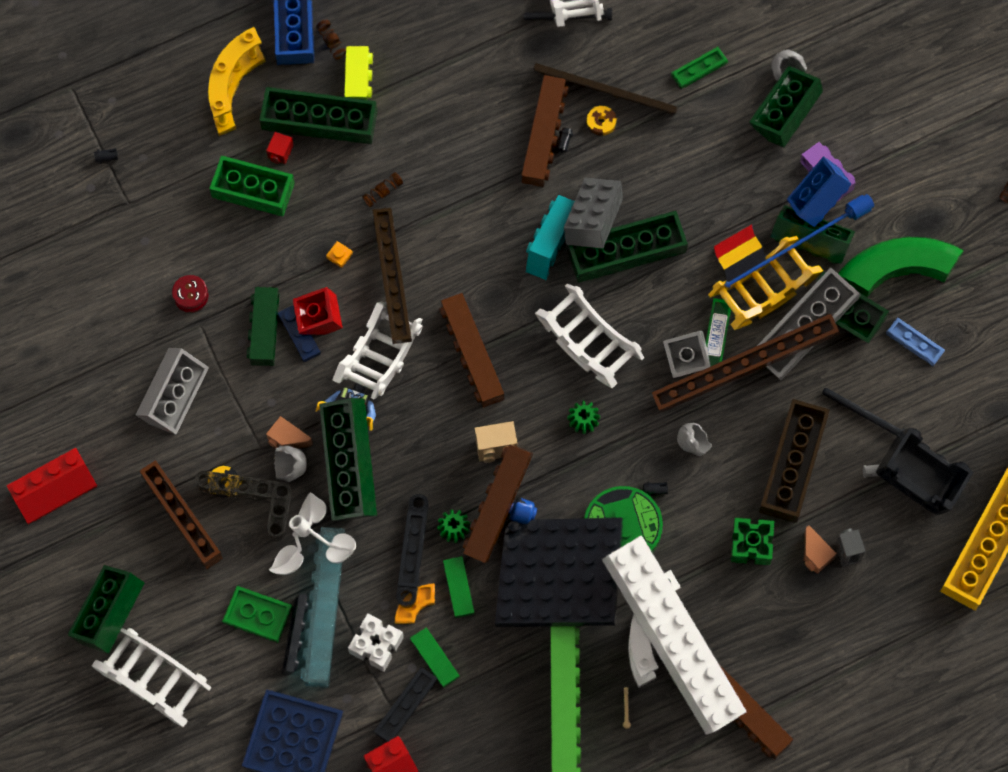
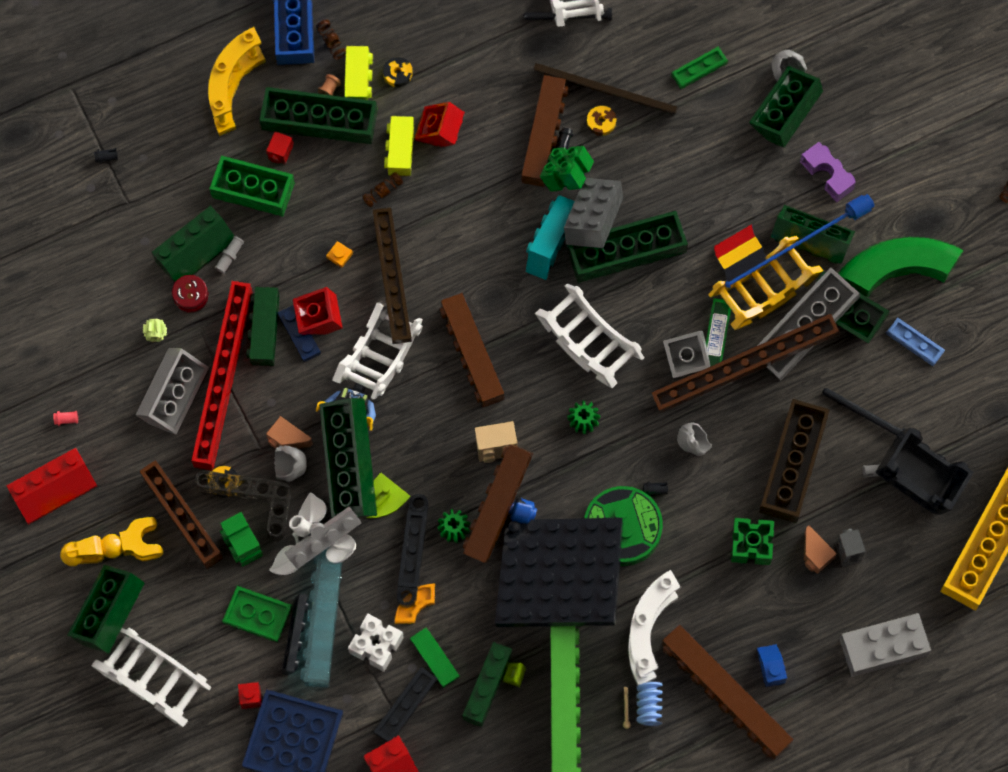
green tile [443,556,475,618] -> none
white brick [602,536,747,735] -> none
blue brick [787,156,852,227] -> none
none -> coral pin [53,411,78,426]
none -> yellow piece [60,517,163,567]
none -> yellowish green gear [143,319,167,342]
none -> dark green slope [152,206,234,283]
none -> red brick [192,281,253,471]
none -> light grey pin [214,236,244,274]
none -> green brick [220,512,263,567]
none -> red brick [238,682,262,709]
none -> light grey hinge [285,507,361,569]
none -> nougat bush [318,74,341,96]
none -> lime shield [366,473,411,518]
none -> black piece [383,57,412,87]
none -> neon yellow brick [384,116,414,176]
none -> red slope [415,102,465,147]
none -> dark green brick [463,642,512,728]
none -> lime slope [503,663,526,687]
none -> green brick [540,146,594,192]
none -> light blue piece [636,682,662,726]
none -> blue slope [757,644,787,687]
none -> light grey brick [840,613,931,677]

